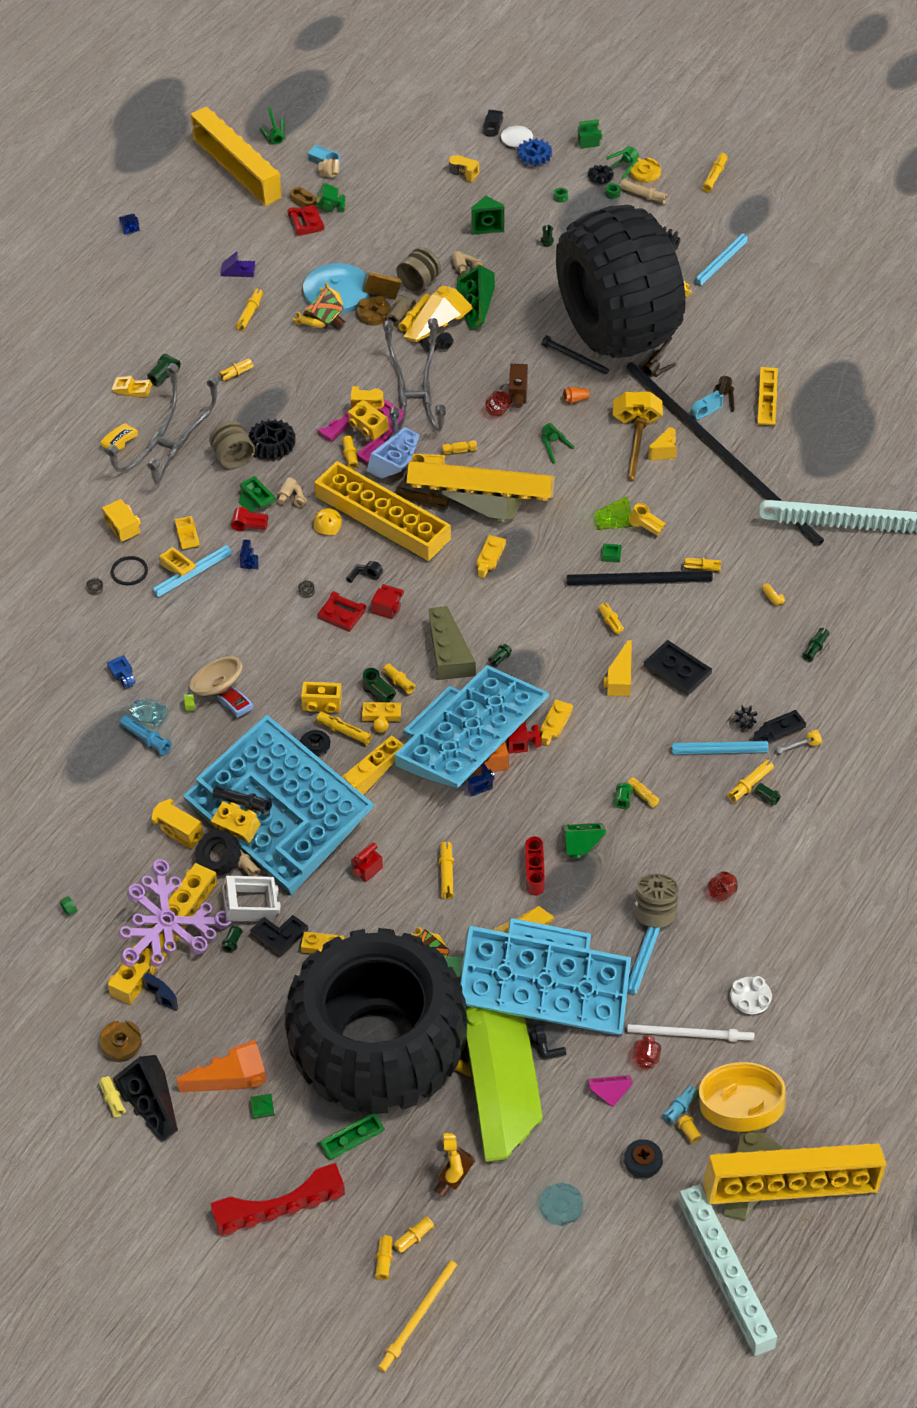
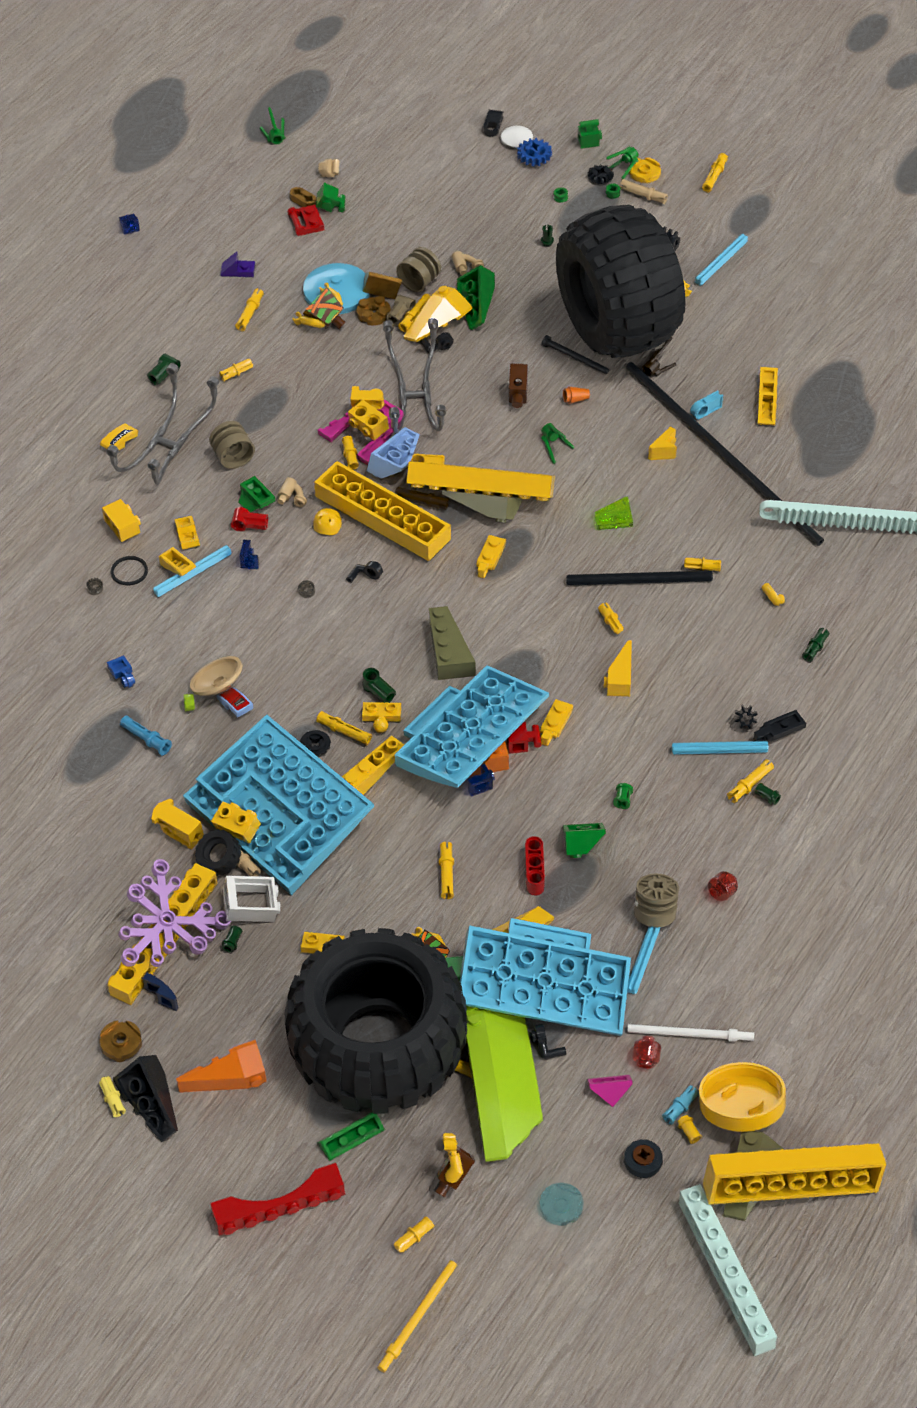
green axle [60,896,78,916] -> none
yellow slope [112,376,153,397] -> none
clear light blue dish [130,698,168,726] -> none
yellow piece [191,106,282,206] -> none
black pin [212,786,272,815] -> none
black gear [248,418,296,461] -> none
black plate [250,915,308,956] -> none
green tile [250,1094,275,1119] -> none
yellow brick [301,681,343,713] -> none
medium azure piece [307,145,340,165] -> none
red plate [317,591,367,632] -> none
red brick [351,842,383,882] -> none
red brick [371,584,404,619] -> none
yellow axle [375,1235,393,1280] -> none
yellow pin [382,663,416,694] -> none
yellow axle [442,440,477,454] -> none
yellow leg [449,155,479,182] -> none
green slope [471,195,504,235] -> none
clear red head [485,390,511,417] -> none
dark green pin [488,644,512,667] -> none
green tile [602,543,622,563] -> none
yellow brick [613,392,663,424] -> none
yellow axle [627,777,659,808] -> none
pearl gold bar [628,418,647,481] -> none
yellow piece [628,503,666,536] -> none
black plate [643,640,712,696] -> none
dark brown plant [713,376,735,412] -> none
white dish [730,976,772,1014] -> none
hinge [776,729,822,754] -> none

